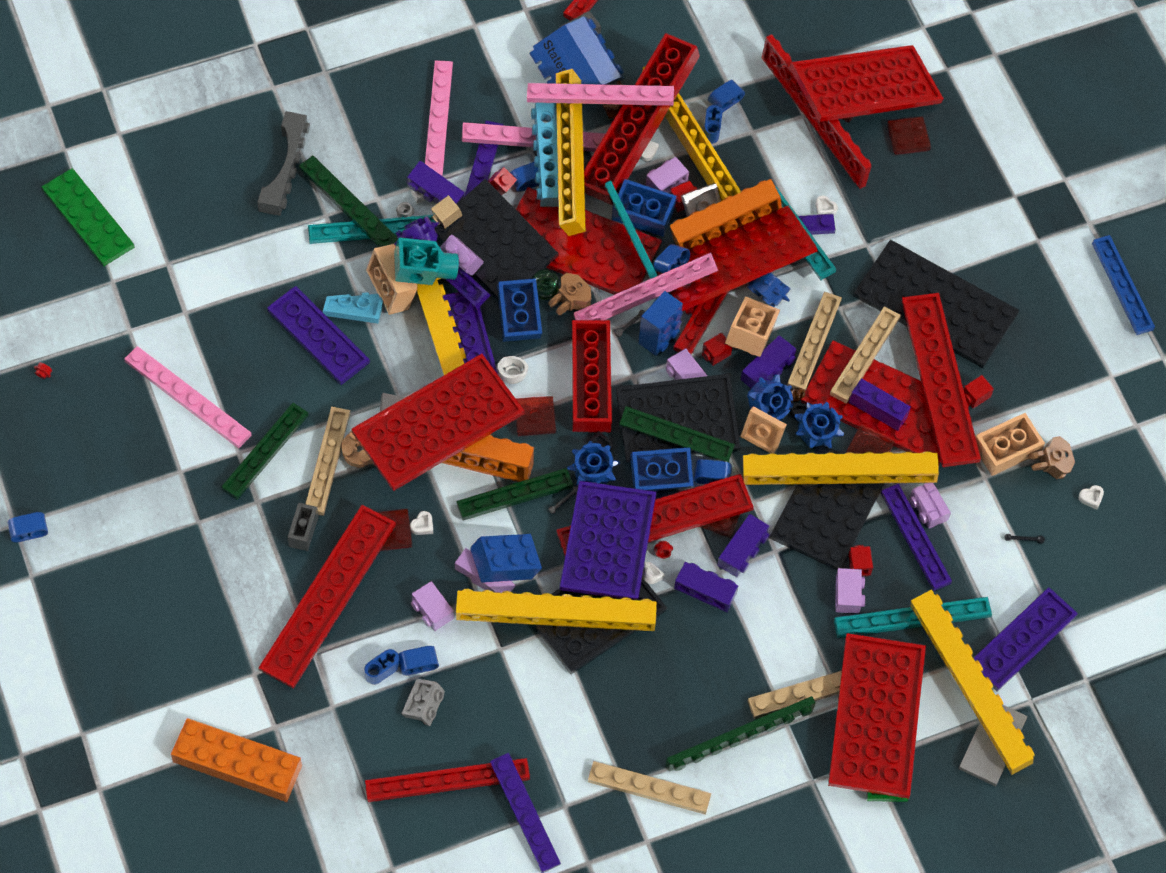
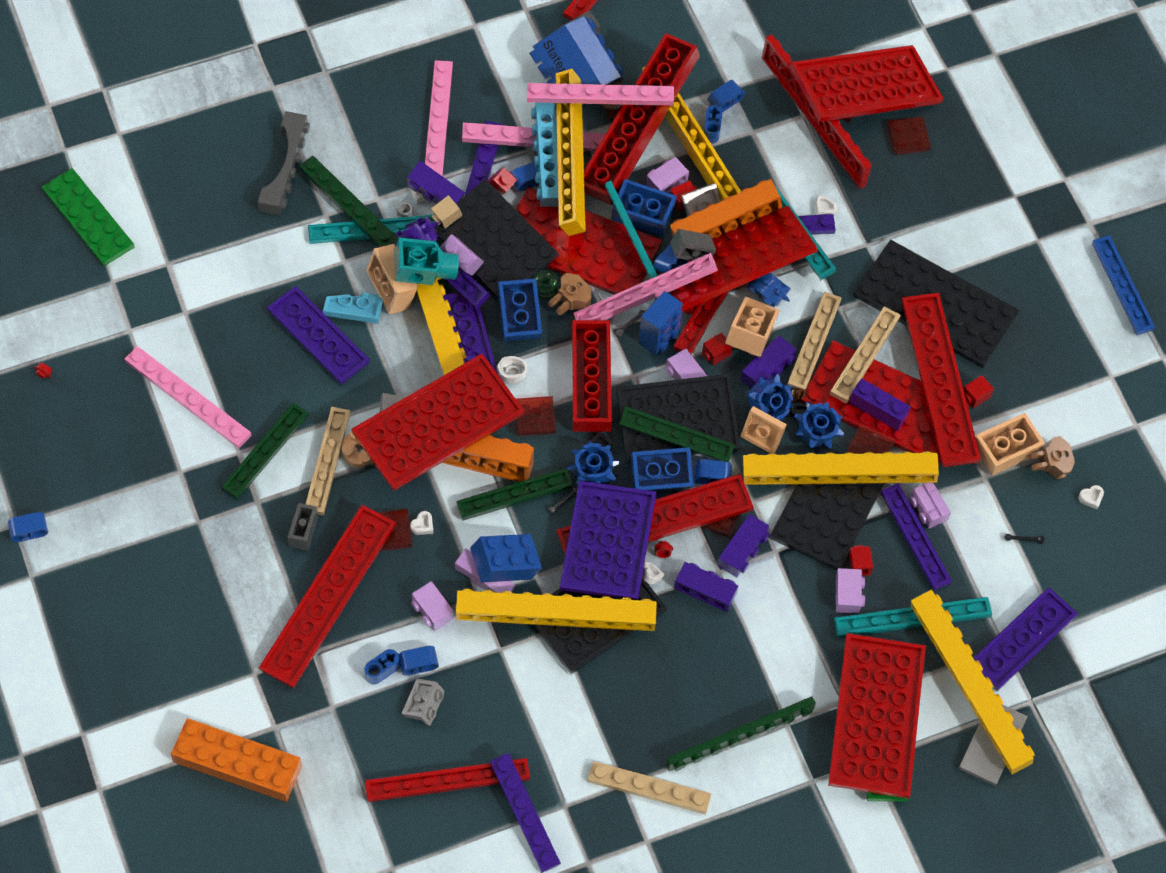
white tile [640,141,659,162] -> none
tan plate [748,671,842,719] -> none
none -> dark grey brick [670,229,716,261]

